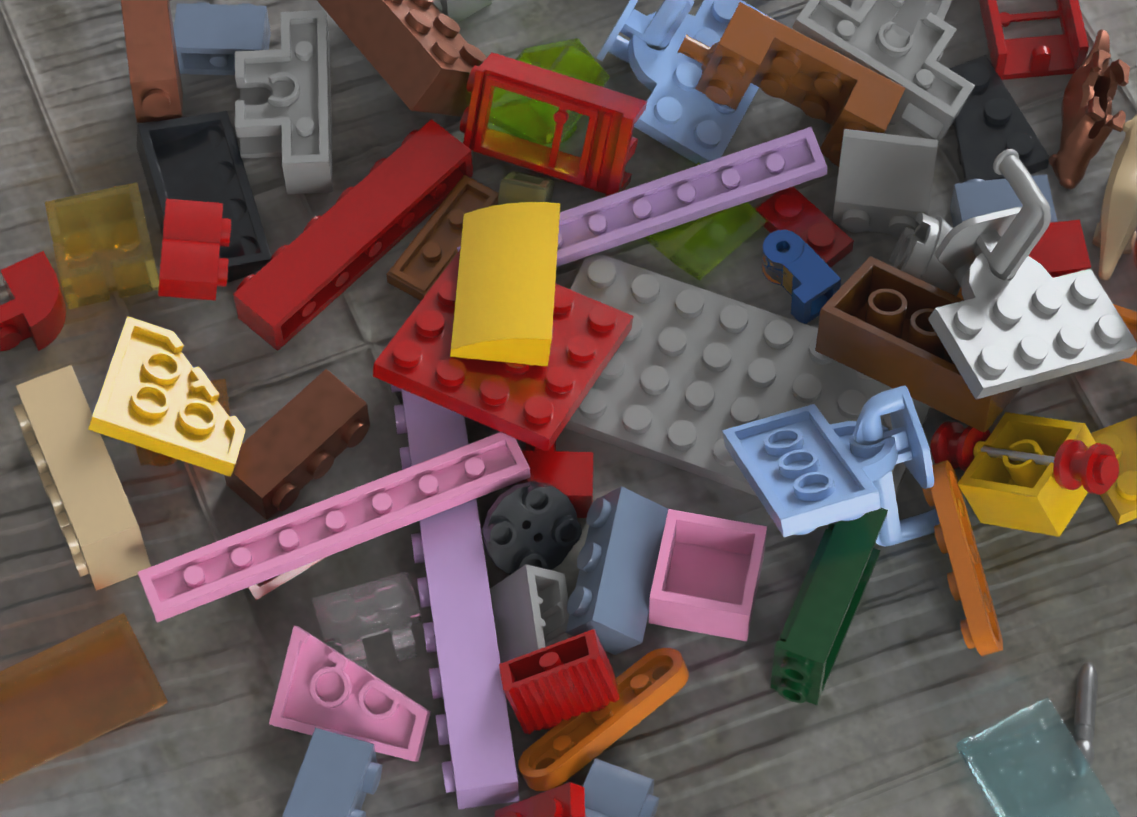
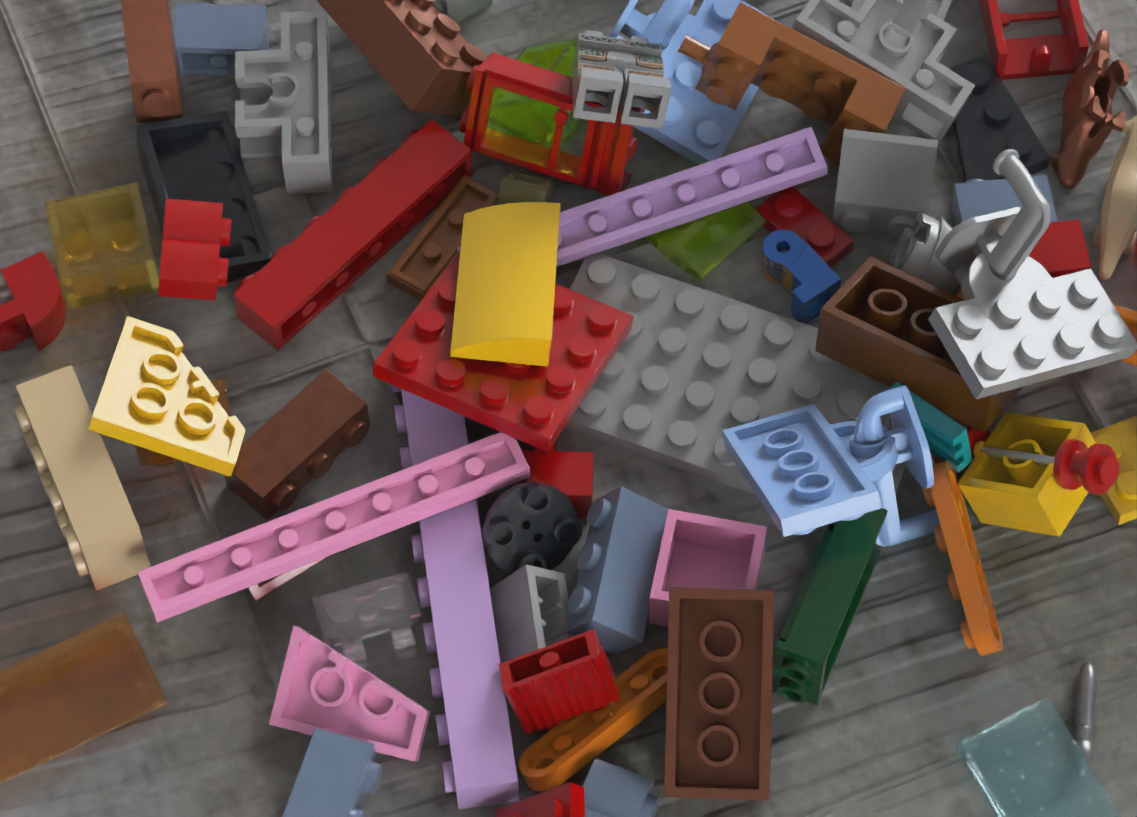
none -> light grey hips [571,30,672,129]
none -> copper brick [664,587,775,801]
none -> teal tile [888,382,973,473]

